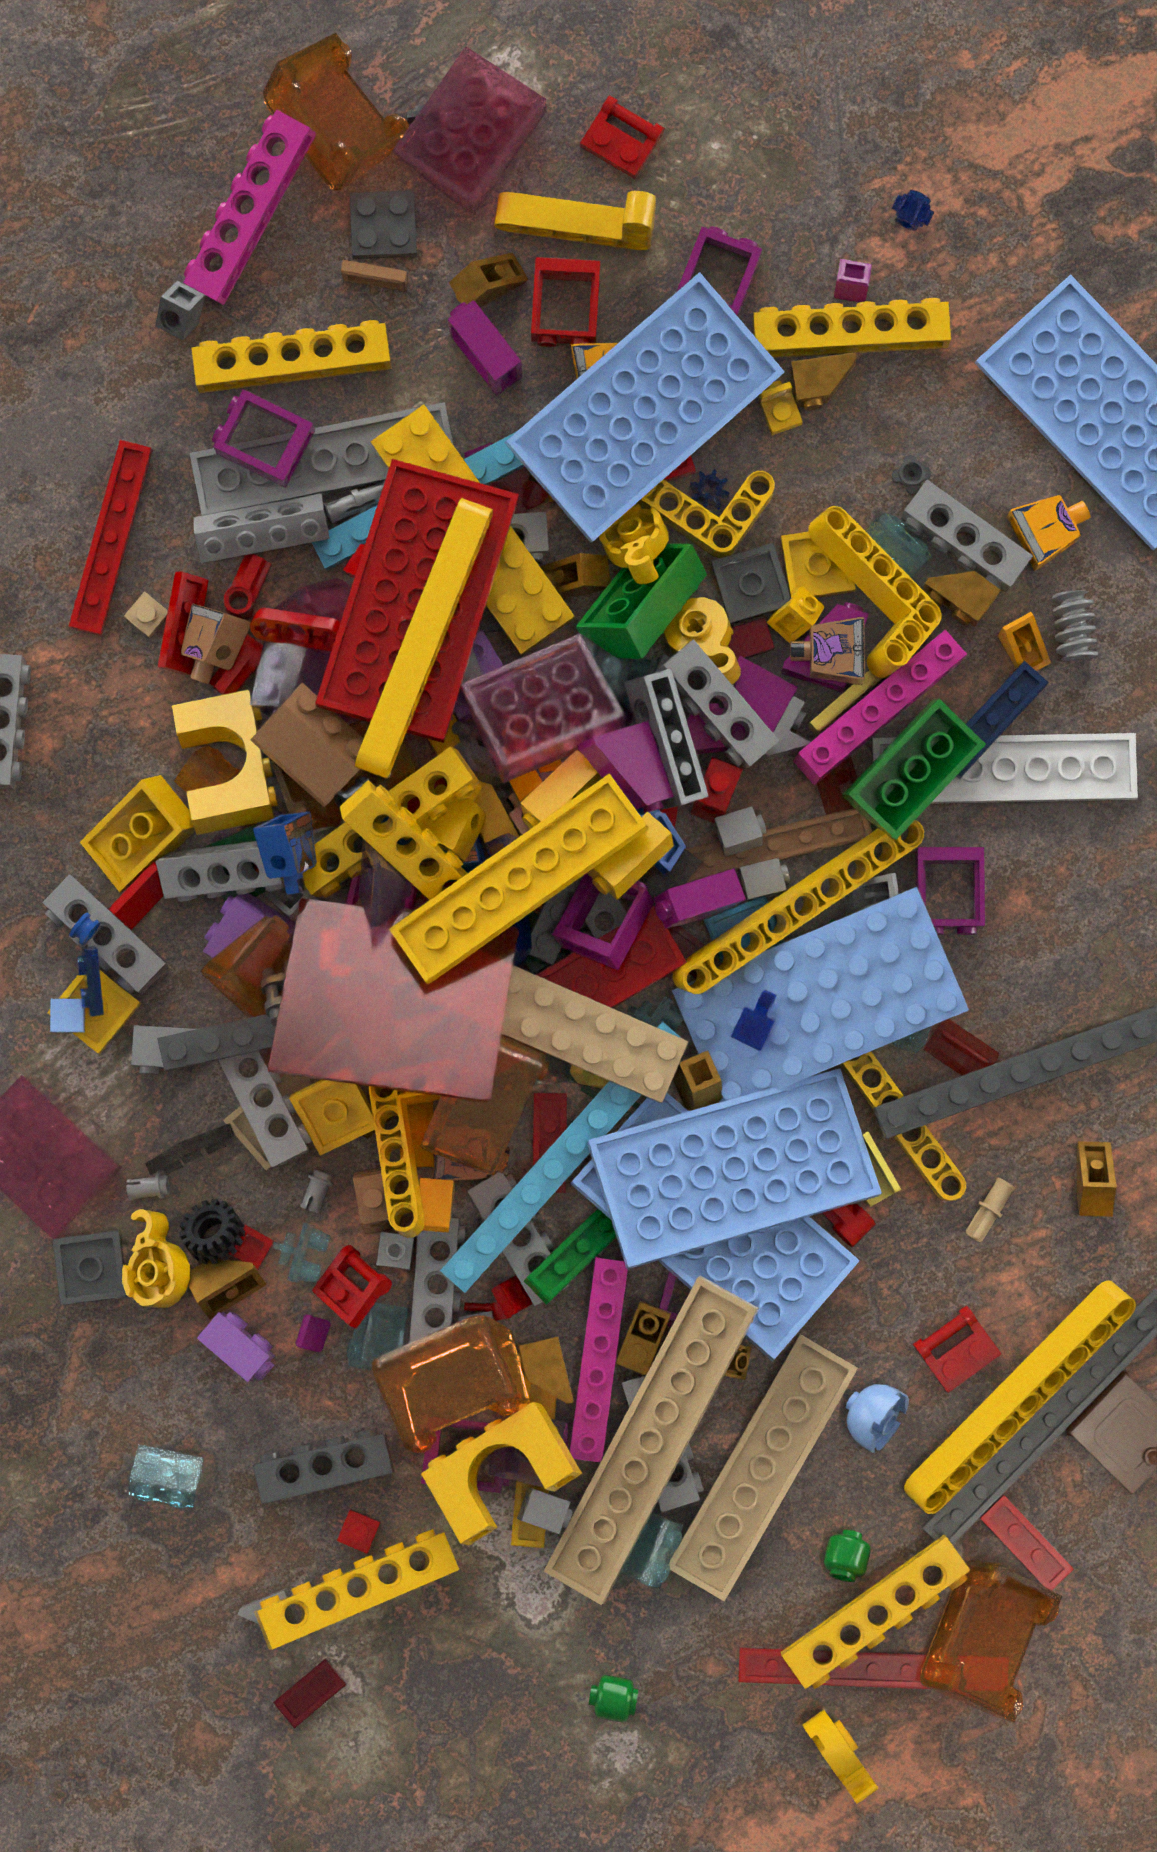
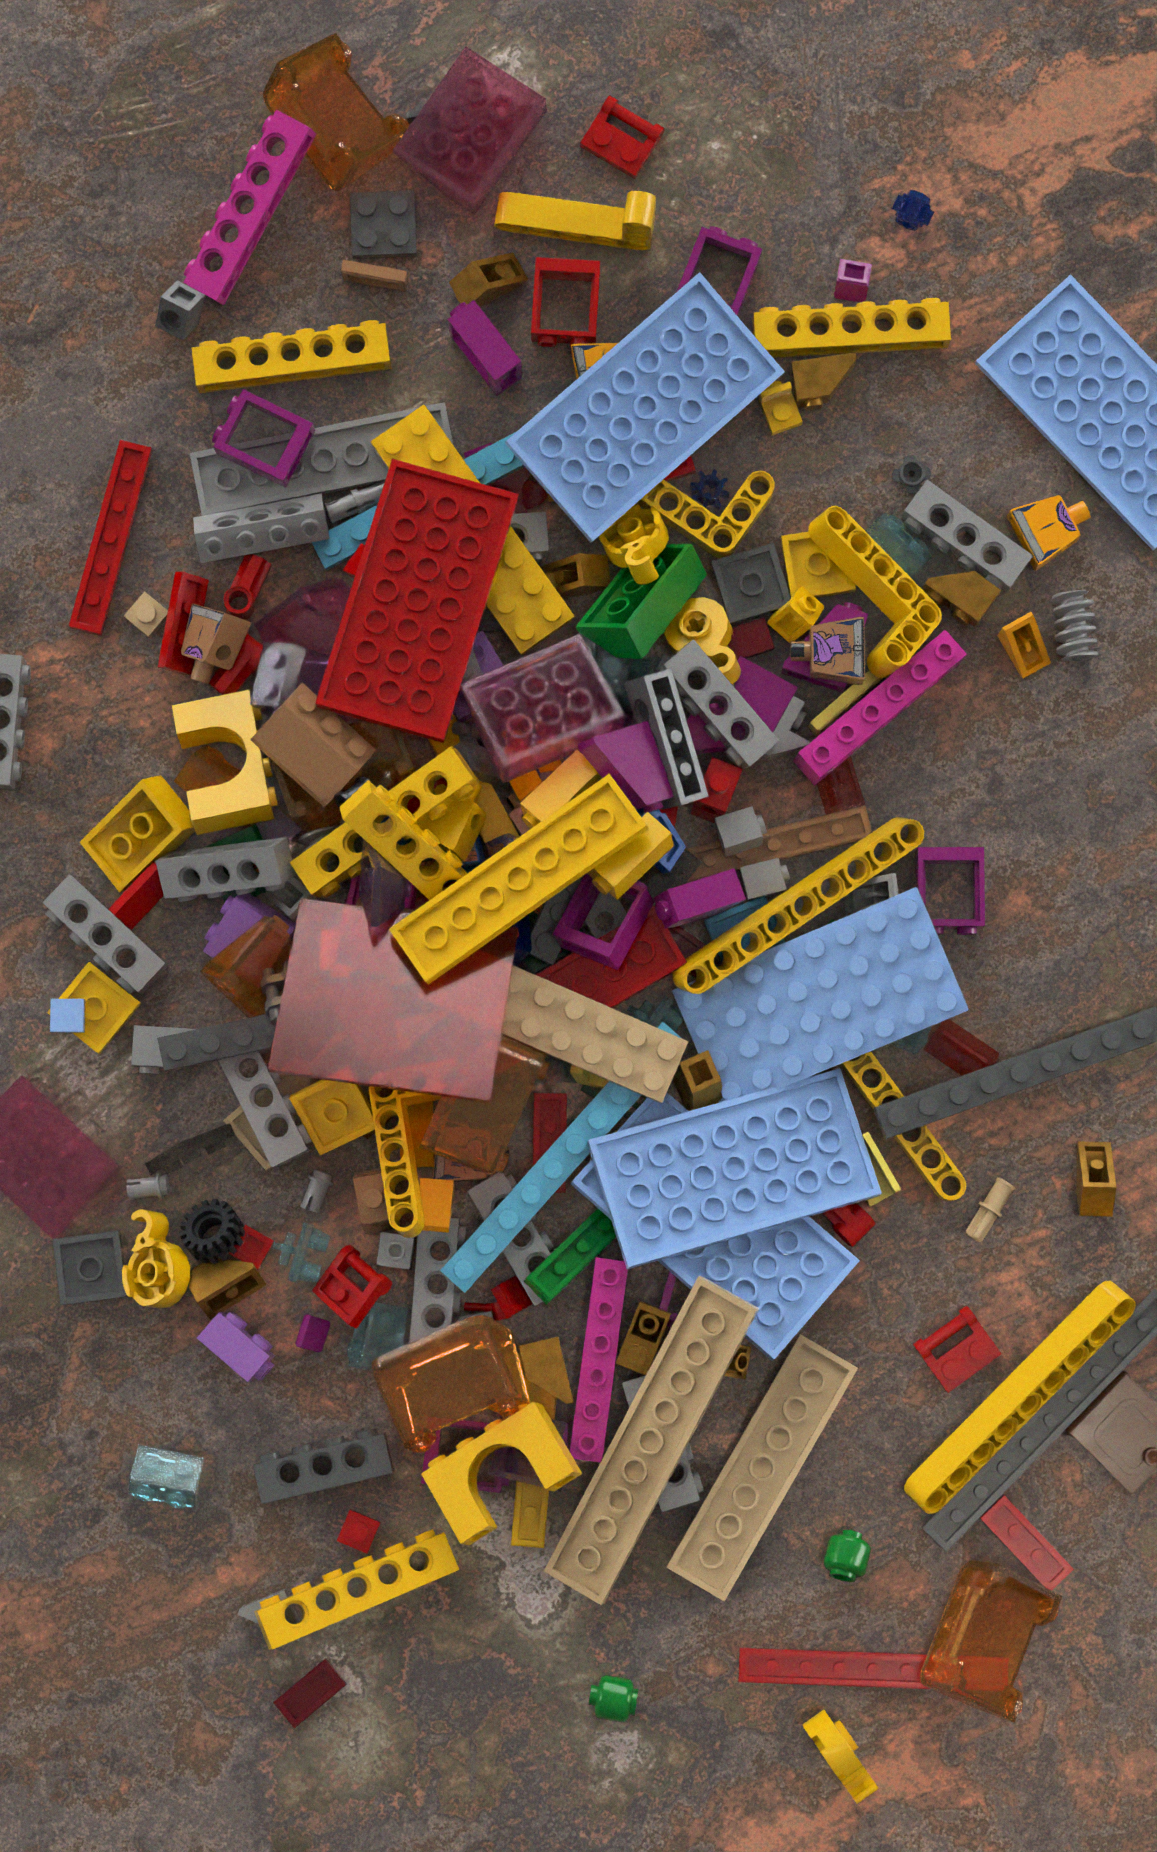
blue bush [69,912,101,946] -> none
clear blue plate [77,946,104,1016] -> none
red beam [250,608,340,651] -> none
blue torso [253,811,316,894] -> none
yellow beam [355,498,493,779] -> none
light grey brick [517,1487,572,1534] -> none
clear light blue bracket [621,1513,683,1589] -> none
clear blue plate [730,989,777,1051] -> none
yellow brick [781,1534,970,1689] -> none
green slope [842,698,986,840] -> none
light blue cylinder [846,1384,909,1453] -> none
white plate [872,733,1138,804] -> none
dark blue tile [956,661,1049,779] -> none

